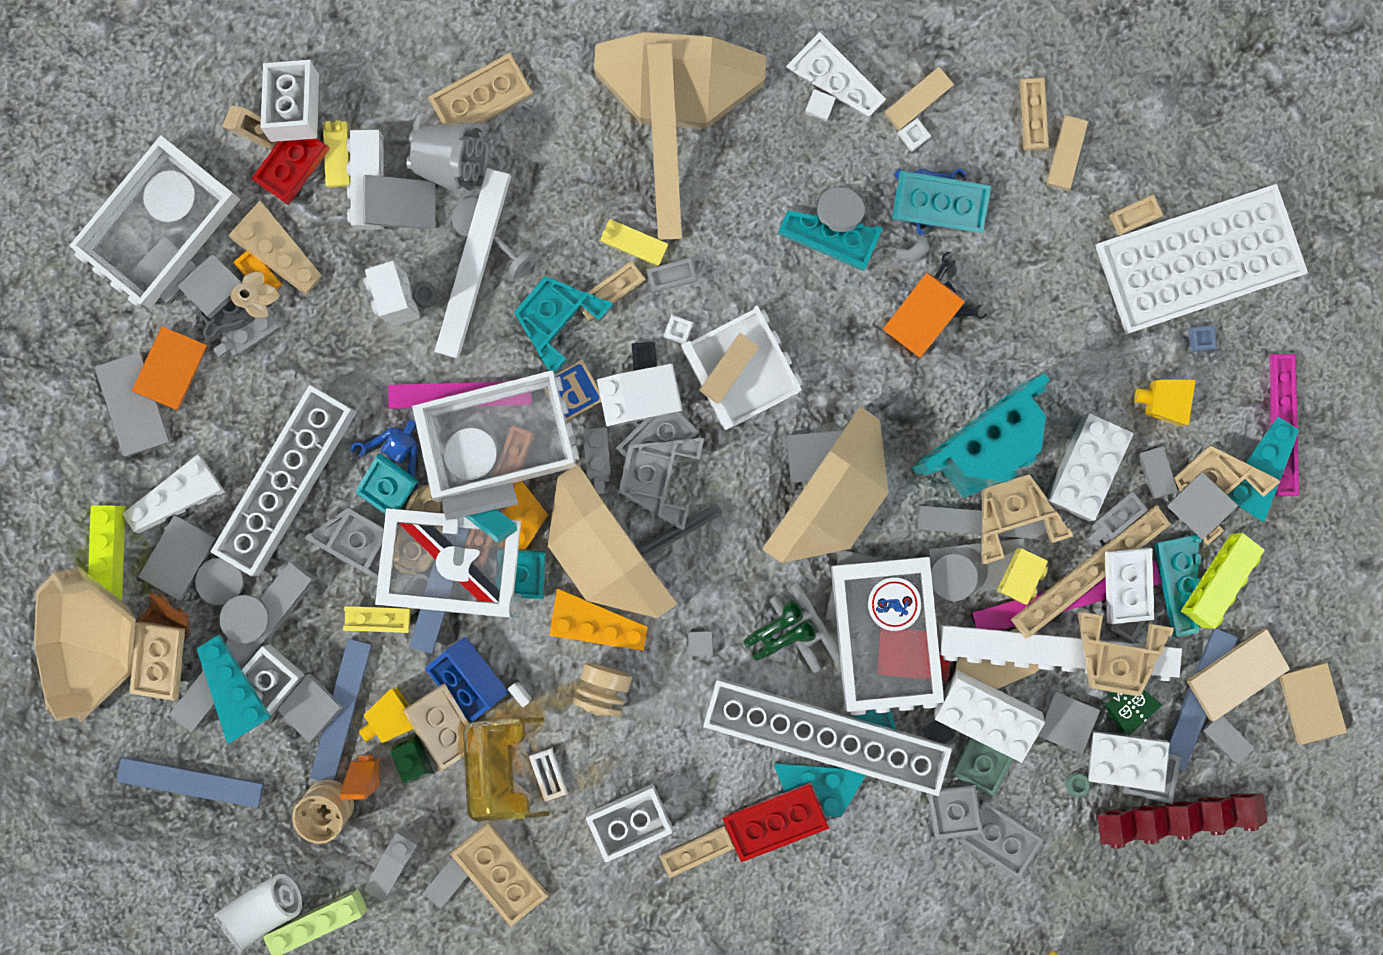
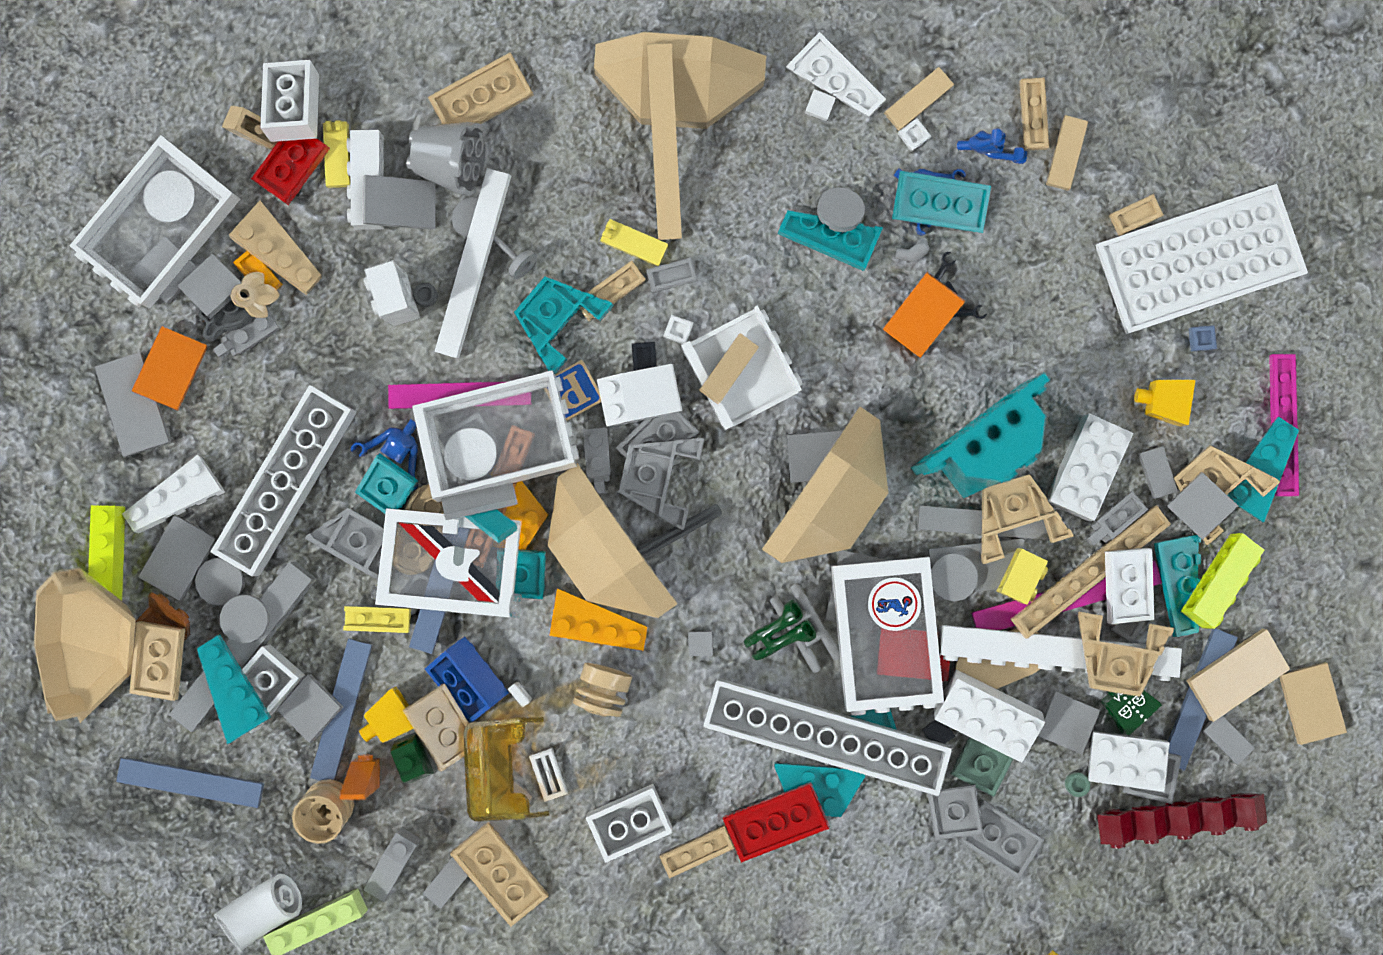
none -> blue piece [957,129,1027,164]

